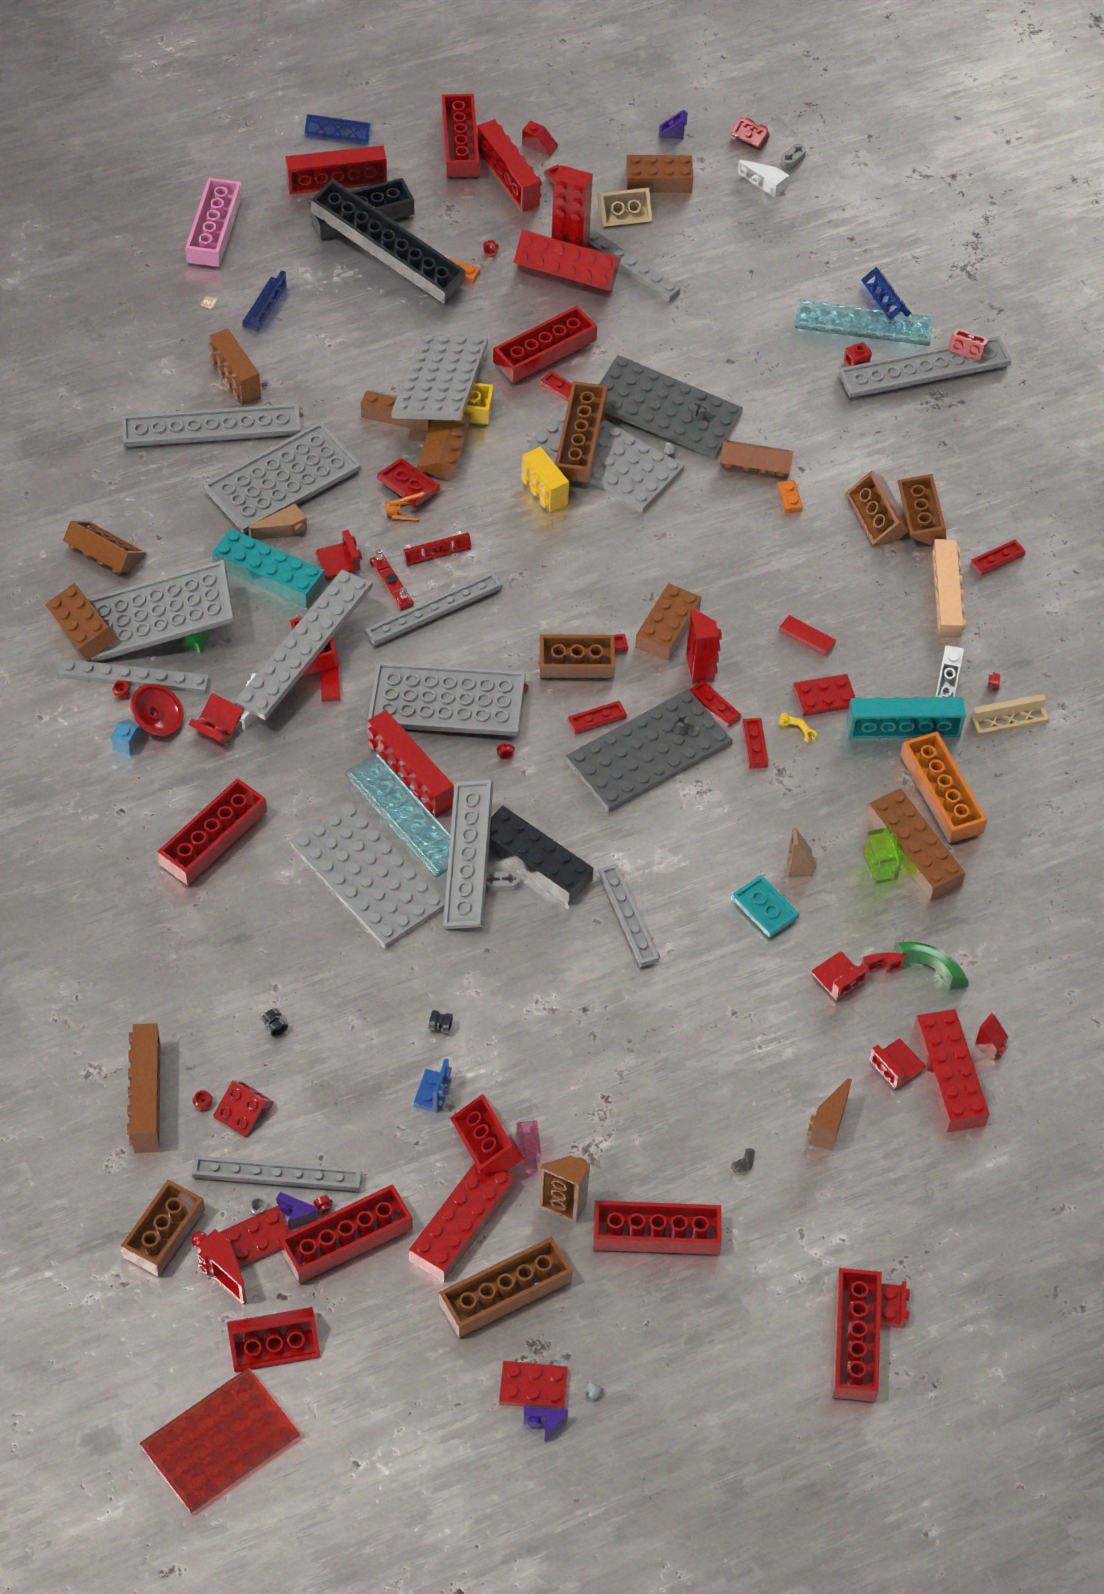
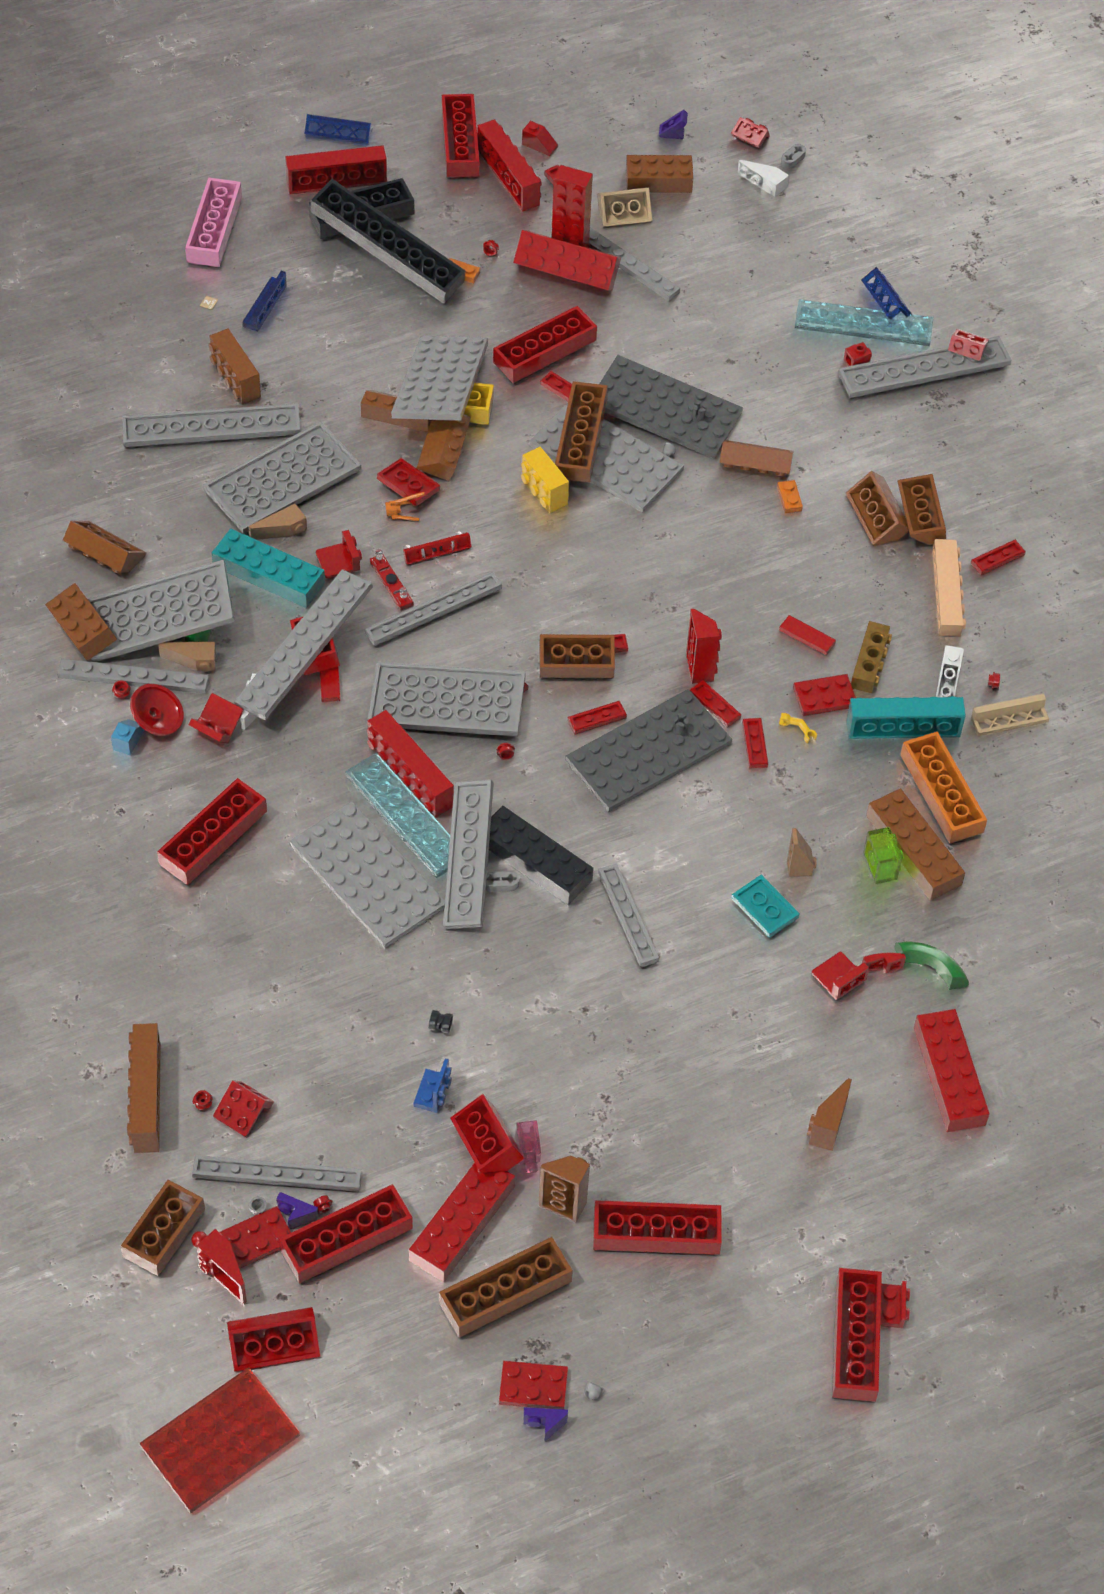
black wheel [261,1008,288,1037] -> none
dark orange brick [635,583,701,661] -> none
clear smoke arm [731,1148,755,1173] -> none
red bracket [869,1038,926,1089] -> none
red slope [974,1013,1008,1060] -> none
none -> medium nougat slope [158,642,216,672]
none -> pearl gold brick [851,621,892,693]

